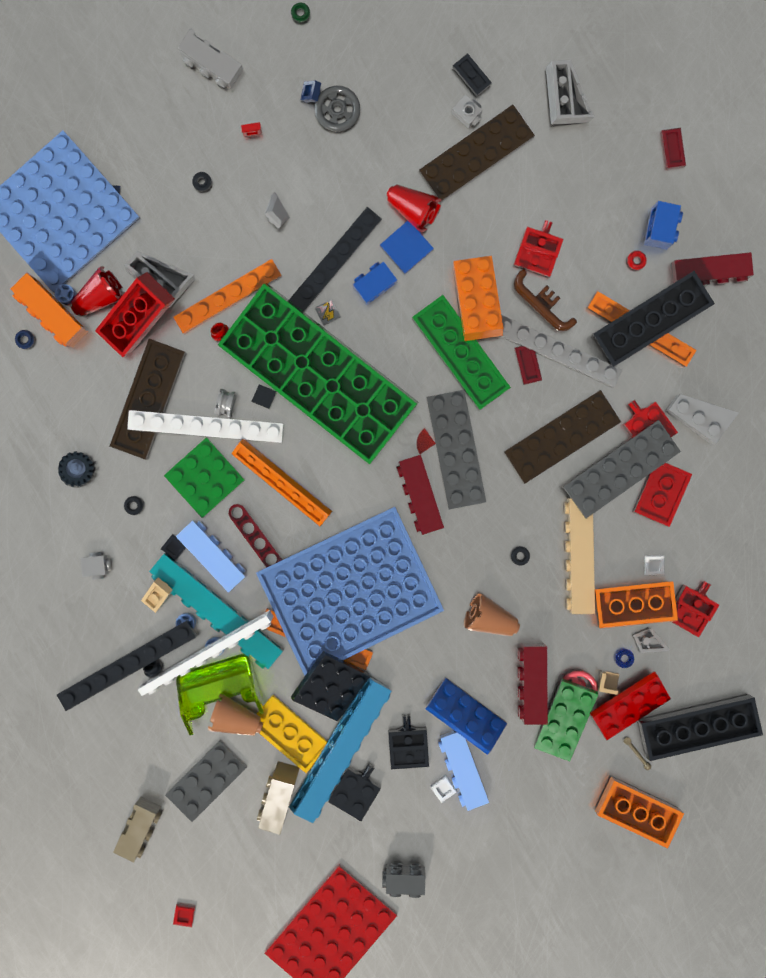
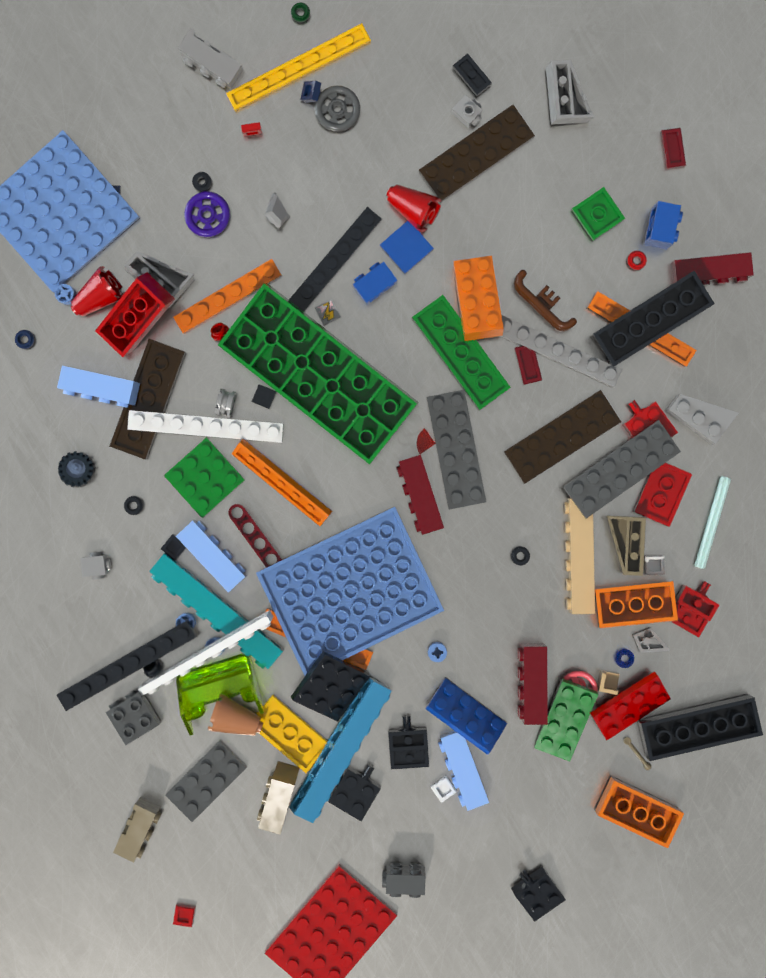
orange brick [10,273,89,348] -> none
tan plate [141,578,173,613] -> none
nougat cone [464,593,520,636] -> none
red plate [514,220,564,278] -> none
none -> light blue brick [57,366,140,408]
none -> dark grey brick [105,690,161,746]
none -> dark purple plate [184,191,230,237]
none -> yellow tile [226,23,371,112]
none -> medium blue wheel [428,642,447,662]
none -> black plate [511,866,566,922]
none -> green plate [571,187,625,241]
none -> dark tan wedge [607,516,646,576]
none -> light aqua axle [694,476,731,569]

